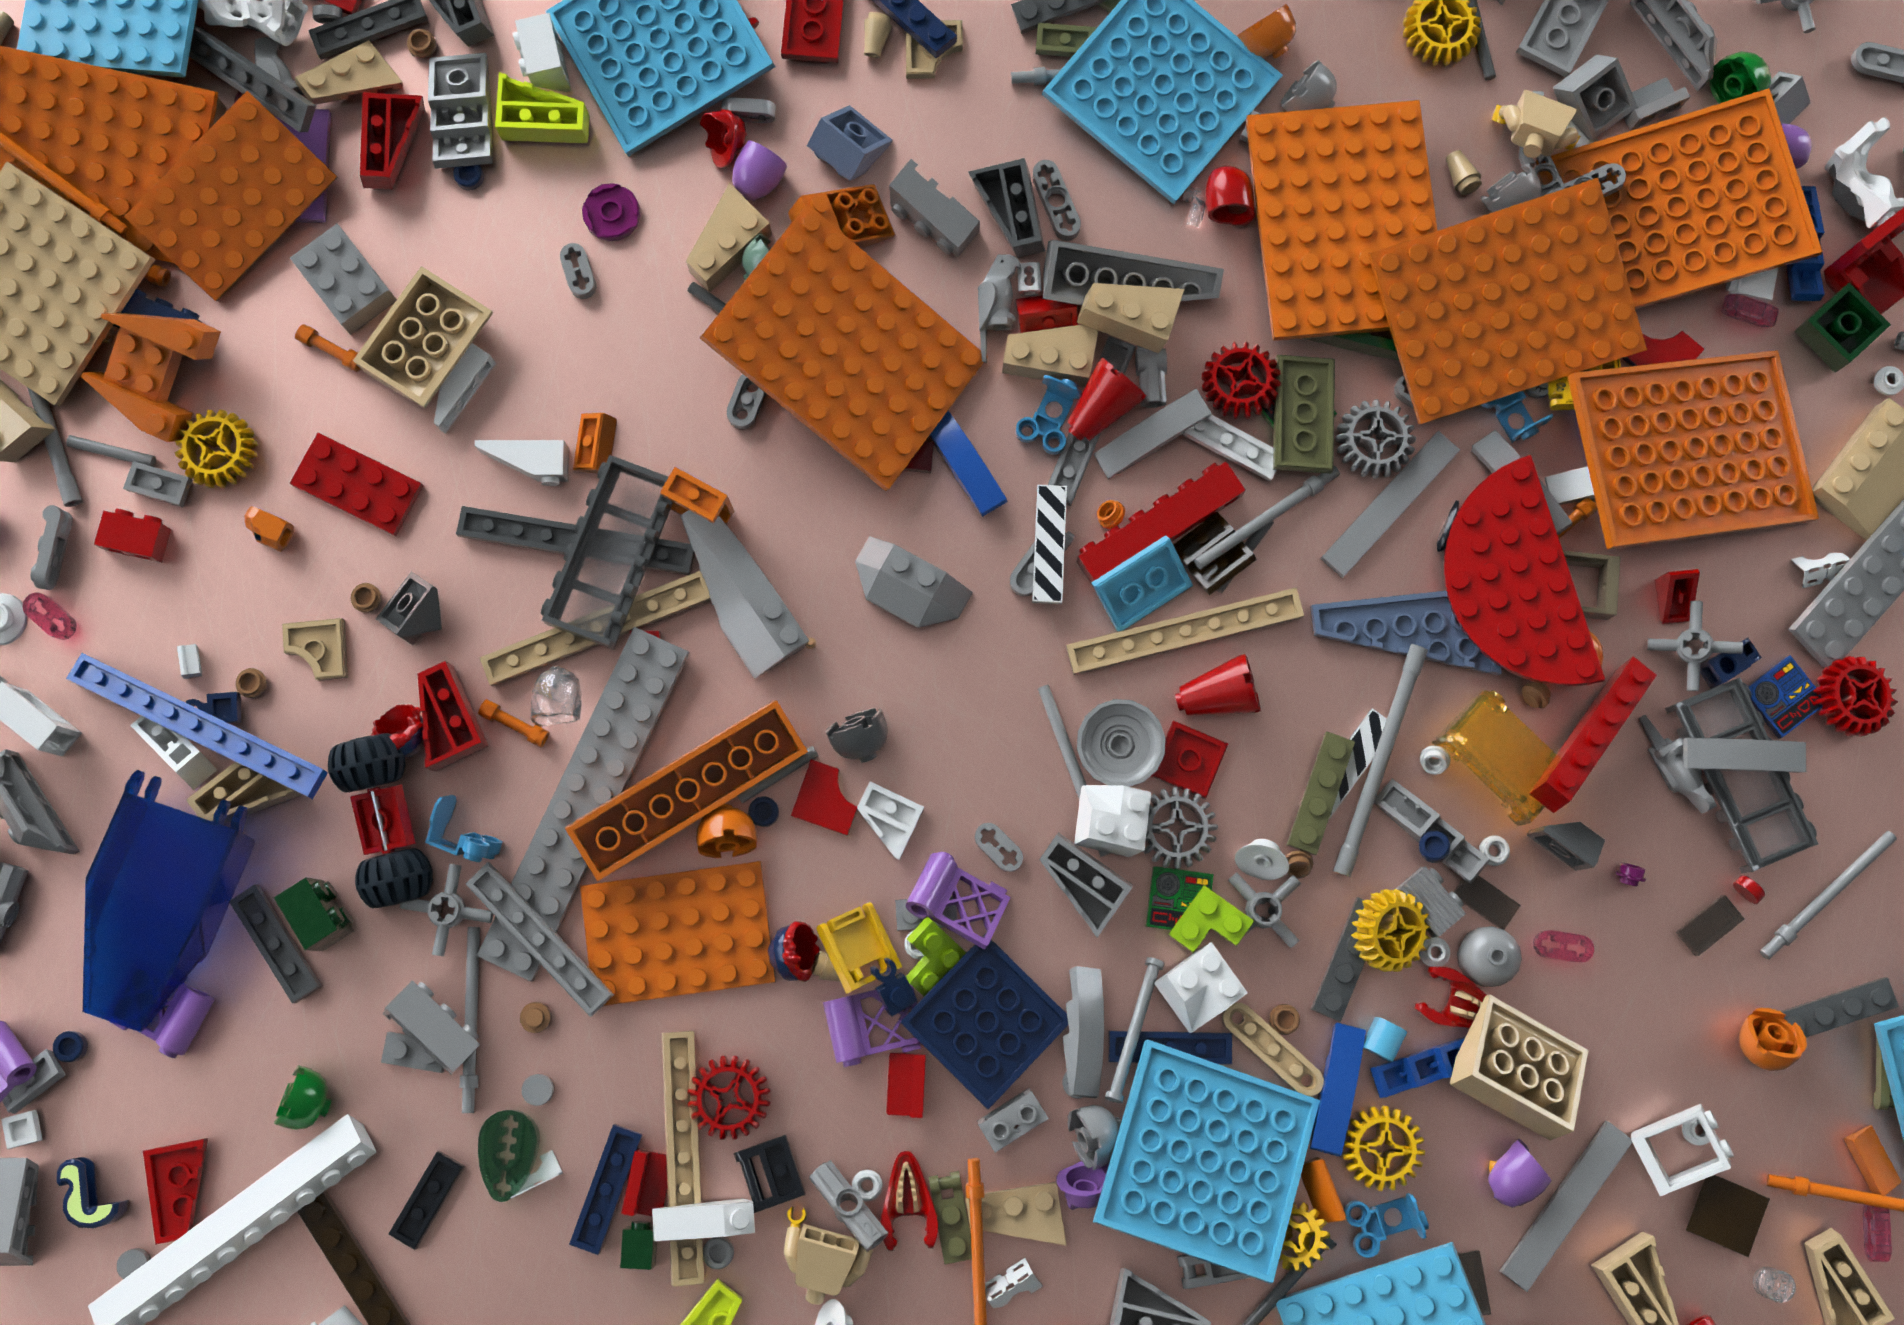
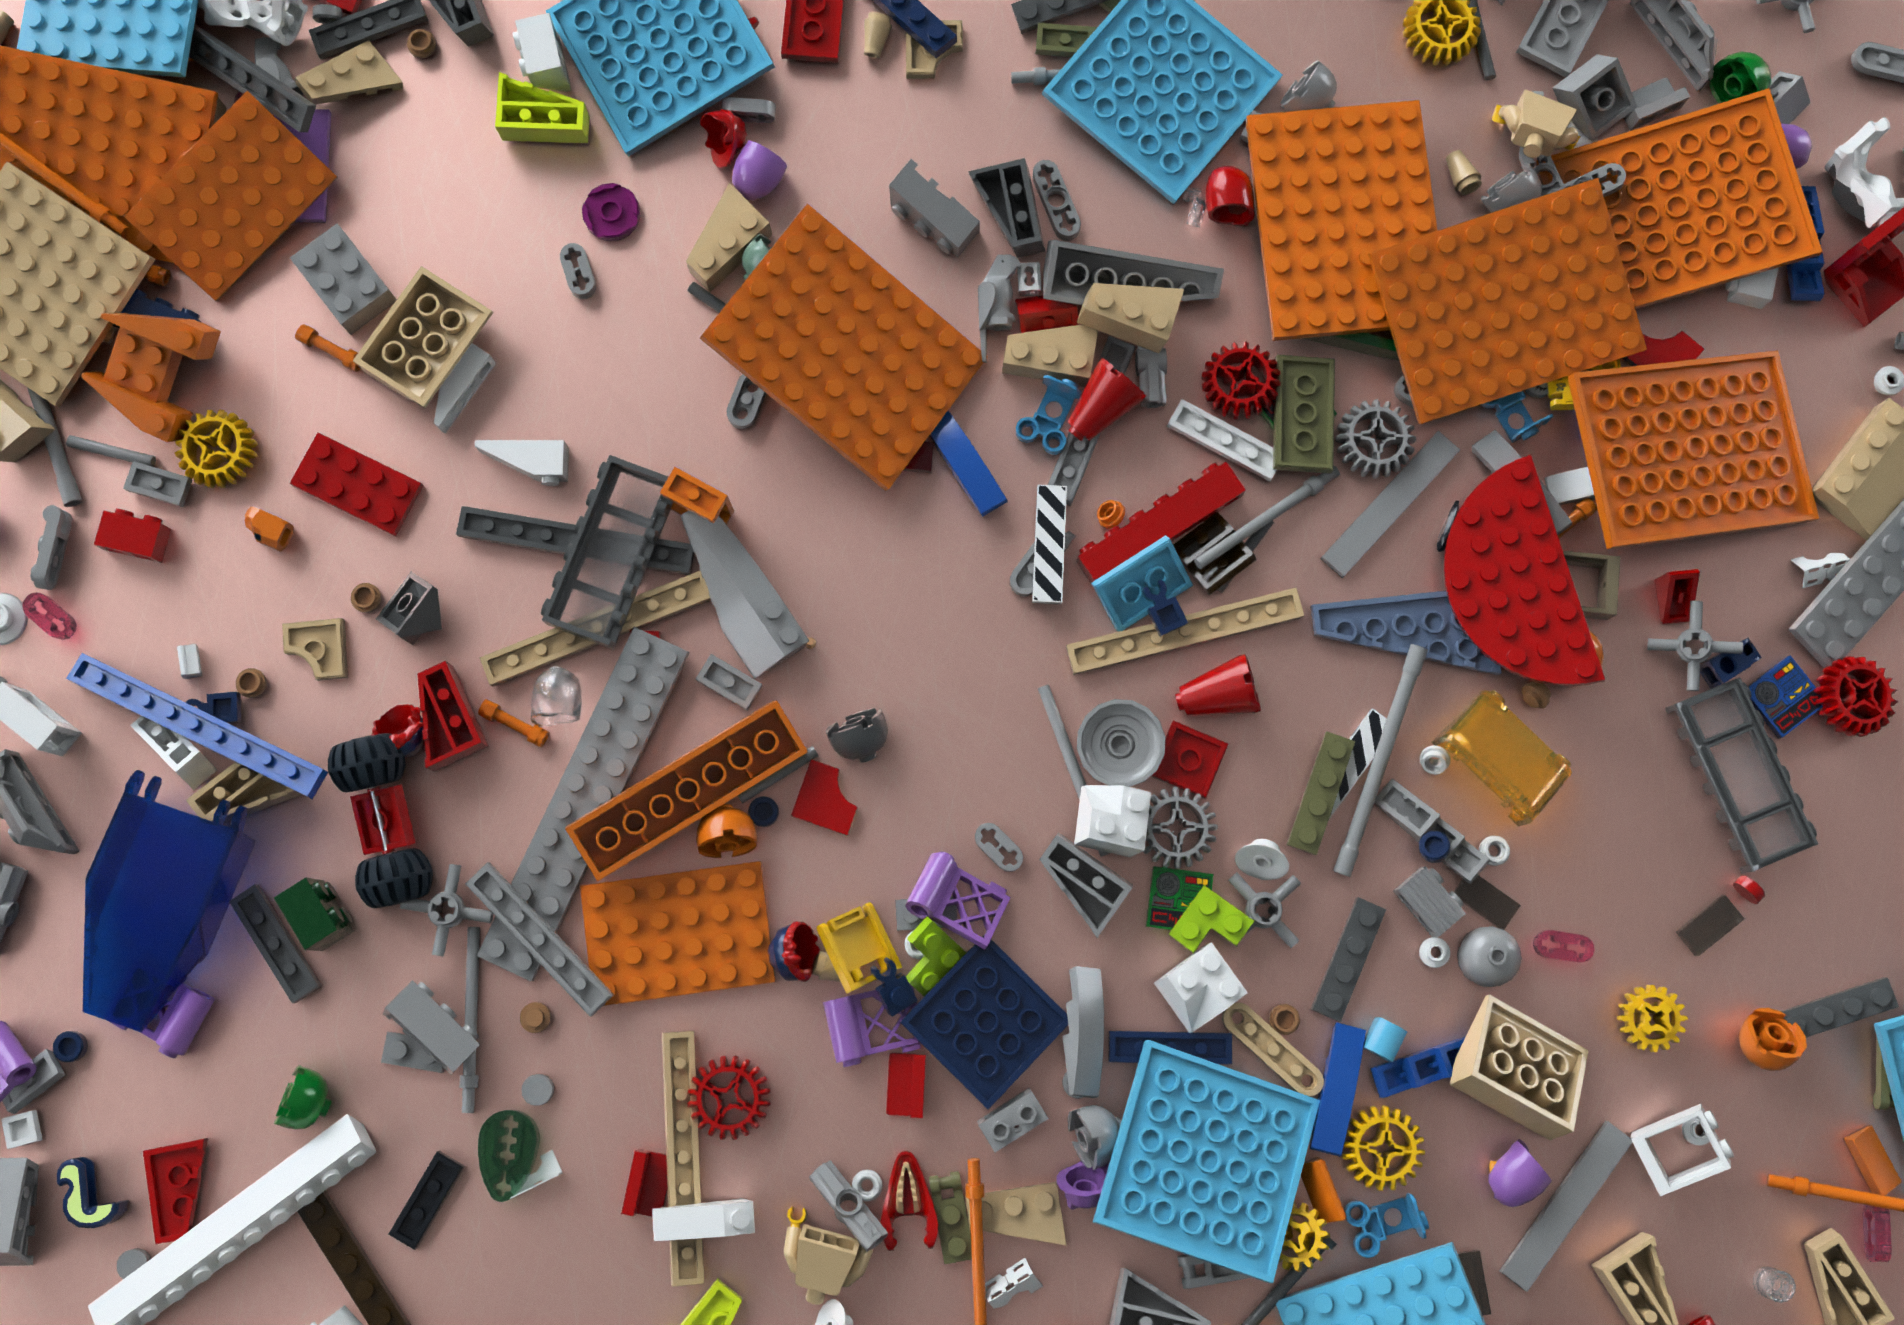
red wedge [360,92,425,190] -> none
dark azure piece [425,795,503,862] -> none
light grey slope [428,53,493,169] -> none
dark blue tile [453,165,484,190] -> none
dark blue plate [569,1124,644,1255] -> none
orange slope [573,413,617,474] -> none
dark green brick [620,1221,657,1270] -> none
light grey tile [703,1237,734,1269] -> none
black plate [733,1134,806,1213] -> none
orange slope [788,184,895,249] -> none
sand blue slope [806,105,893,181] -> none
light grey wedge [855,536,973,628] -> none
white wing [857,781,924,860] -> none
light grey slope [1094,388,1212,480] -> none
light grey bar [1105,957,1164,1103] -> none
orange cylinder [1237,4,1296,59] -> none
medium nougat plate [1286,850,1314,879] -> none
yellow gear [1351,889,1431,972] -> none
red animal [1414,967,1487,1028] -> none
dark grey slope [1526,822,1605,871] -> none
red brick [1529,656,1657,813] -> none
magenta plate [1616,863,1646,886] -> none
light grey animal [1639,715,1717,814] -> none
light grey slope [1683,738,1806,773] -> none
dark brown slope [1686,1175,1770,1257] -> none
clear pink beam [1721,294,1779,328] -> none
light grey bar [1760,831,1897,960] -> none
dark green brick [1794,283,1891,373] -> none
none -> light grey plate [696,654,763,711]
none -> dark blue plate [1143,580,1188,637]
none -> yellow gear [1617,985,1688,1052]

